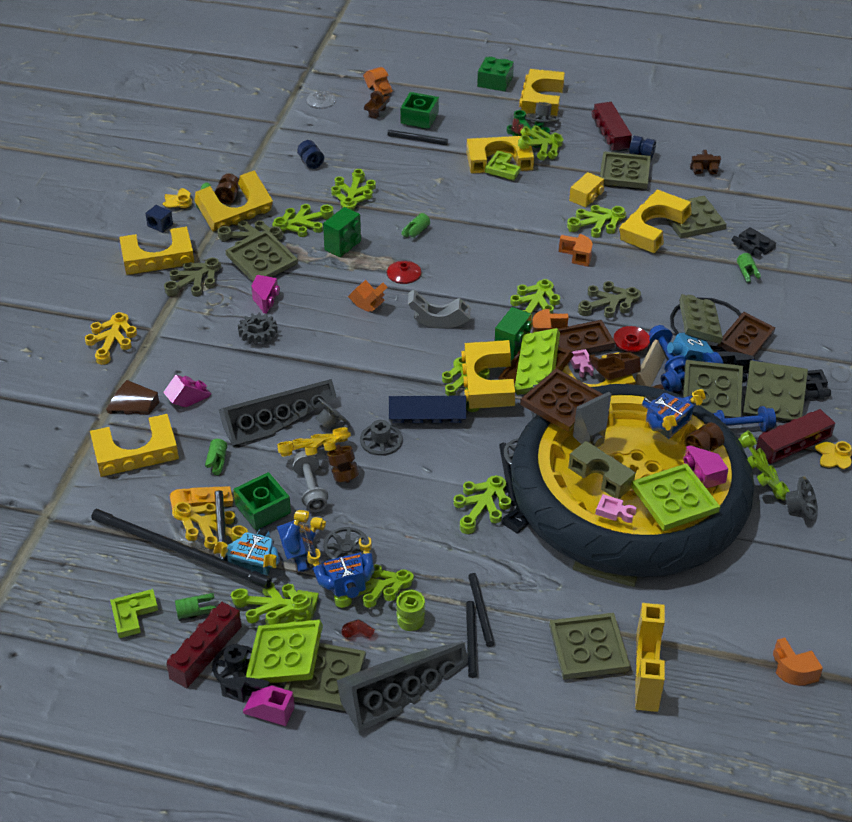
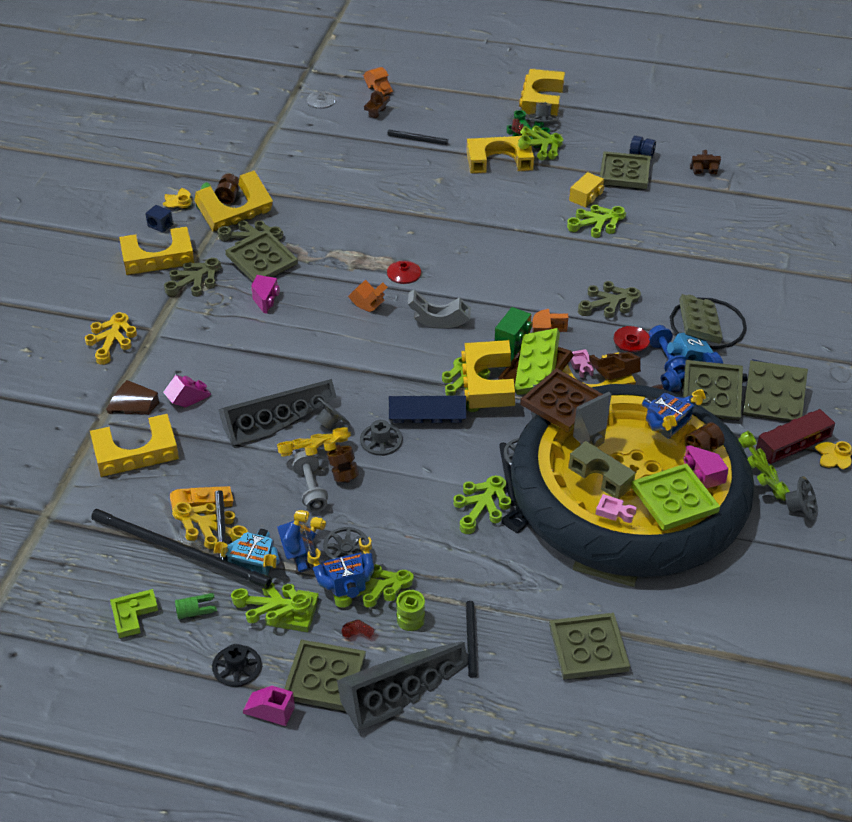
dark red brick [166,602,242,689] -> none
bright green hinge [205,439,228,476] -> none
black slope [220,677,270,702] -> none
green brick [233,472,291,530] -> none
dark grey gear [238,312,278,345] -> none
lime plate [246,620,323,683] -> none
lime plant [272,204,334,237] -> none
dark blue wheel [297,140,324,169] -> none
green brick [323,207,362,258] -> none
lime plant [331,169,376,210] -> none
green brick [400,92,439,129] -> none
bright green hinge [401,213,430,238] -> none
black bar [468,573,495,647] -> none
green brick [477,57,514,92] -> none
lime plate [485,151,521,180] -> none
lime plant [510,279,560,322] -> none
reddish brown plate [558,320,615,353] -> none
orange brick [559,234,593,267] -> none
dark red brick [592,102,632,151] -> none
yellow arch [619,189,691,253] -> none
tan slope [635,340,665,387] -> none
yellow arch [635,603,665,712] -> none
olive plate [666,196,726,238] -> none
blue piece [712,406,776,432] -> none
reddish brown plate [717,312,775,356] -> none
black slope [717,352,755,373] -> none
black plate [731,227,776,257] -> none
bright green hinge [737,253,761,283] -> none
orange brick [773,638,823,686] -> none
black plate [804,369,831,400] -> none

